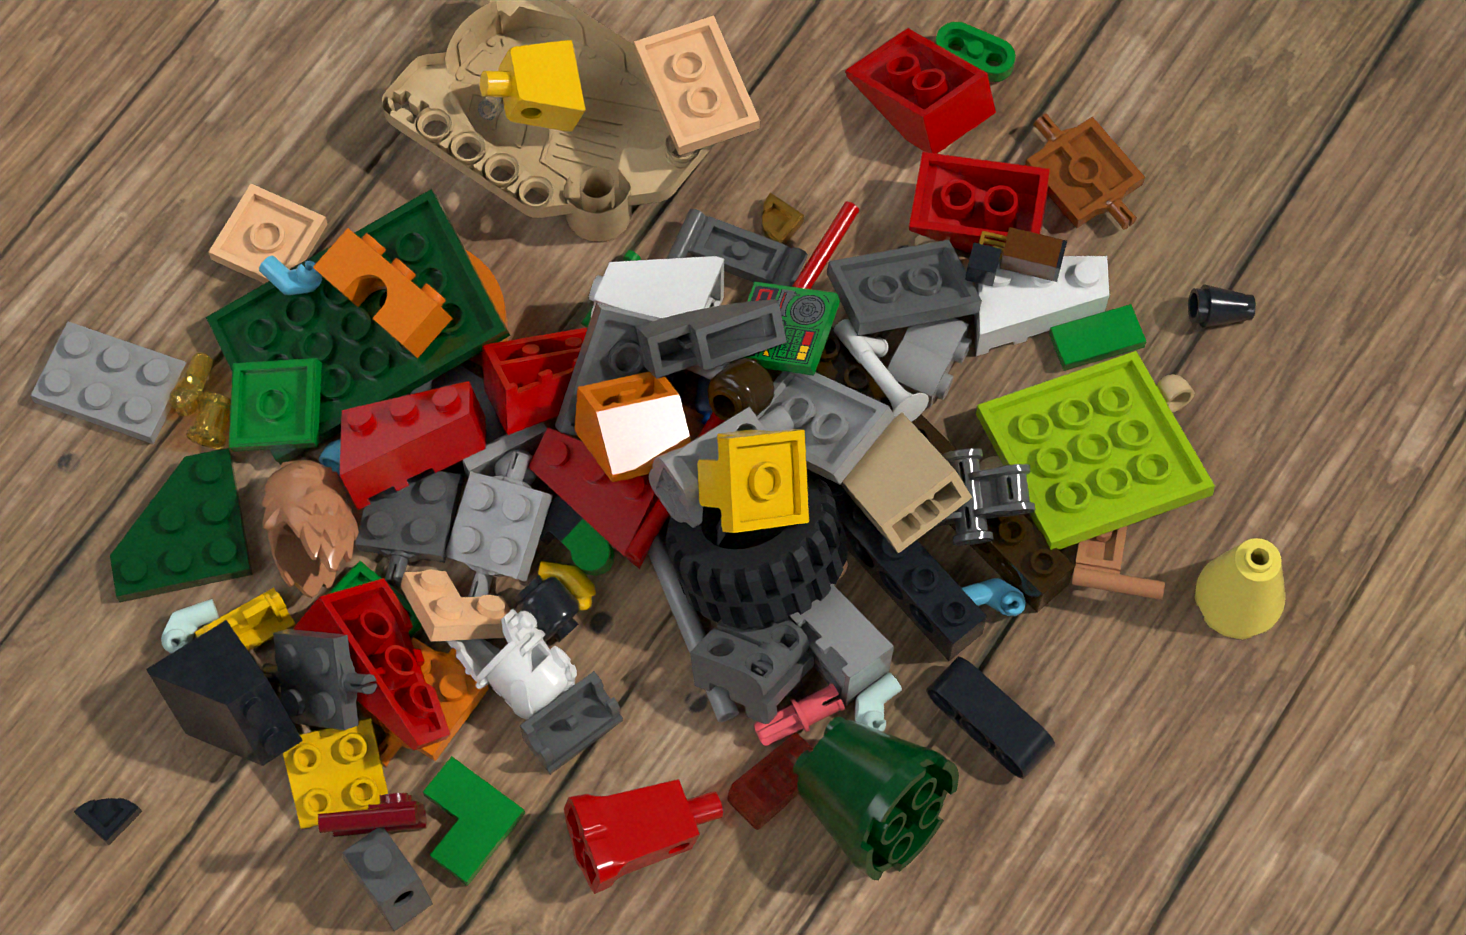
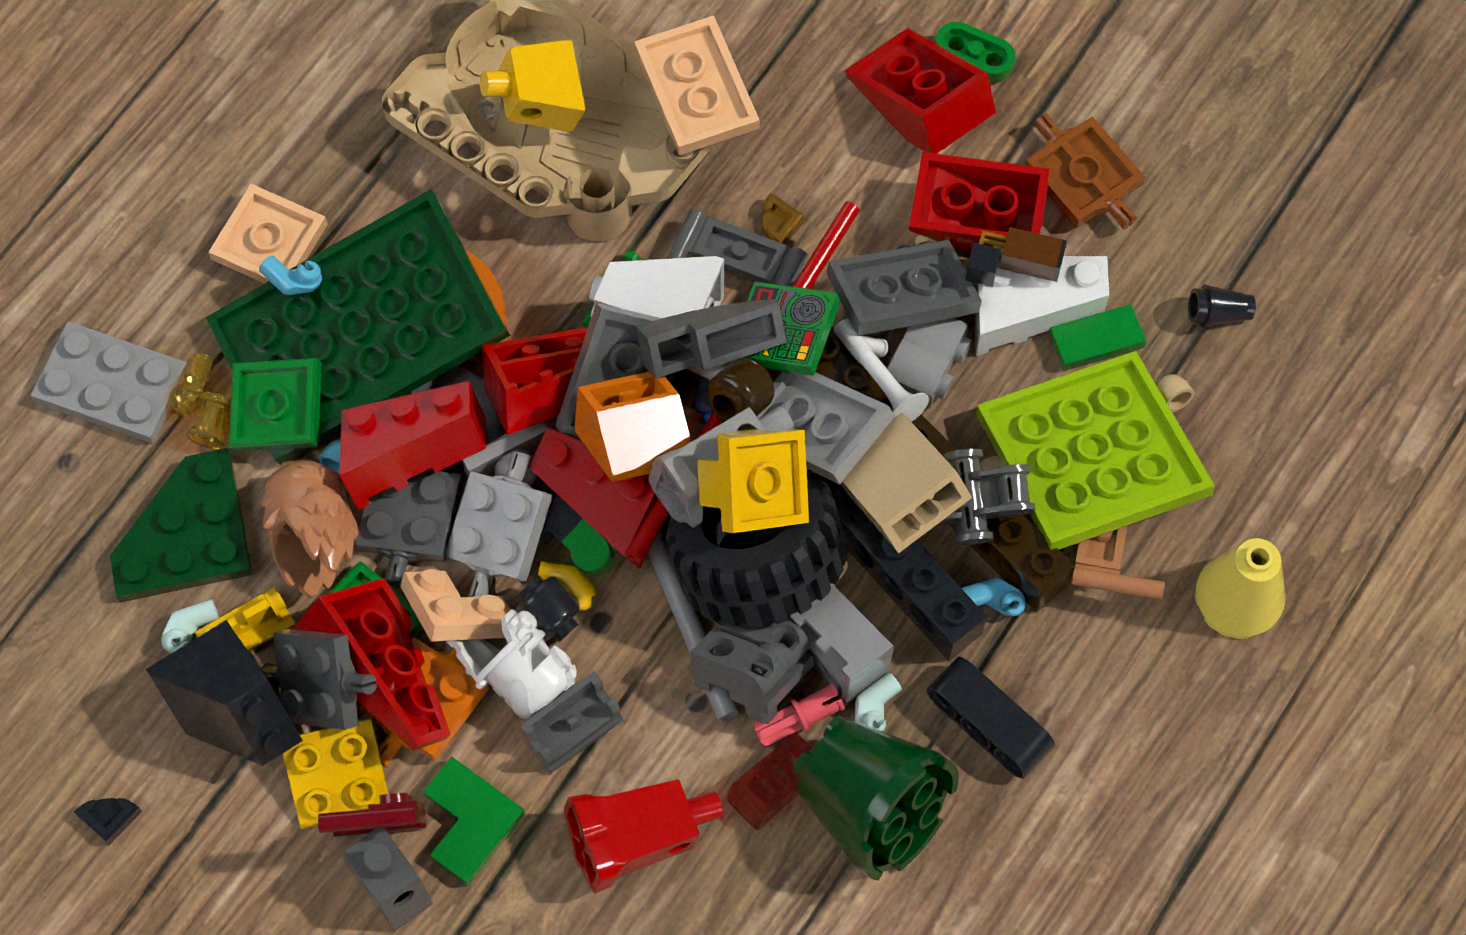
orange arch [313,228,453,358] -> none

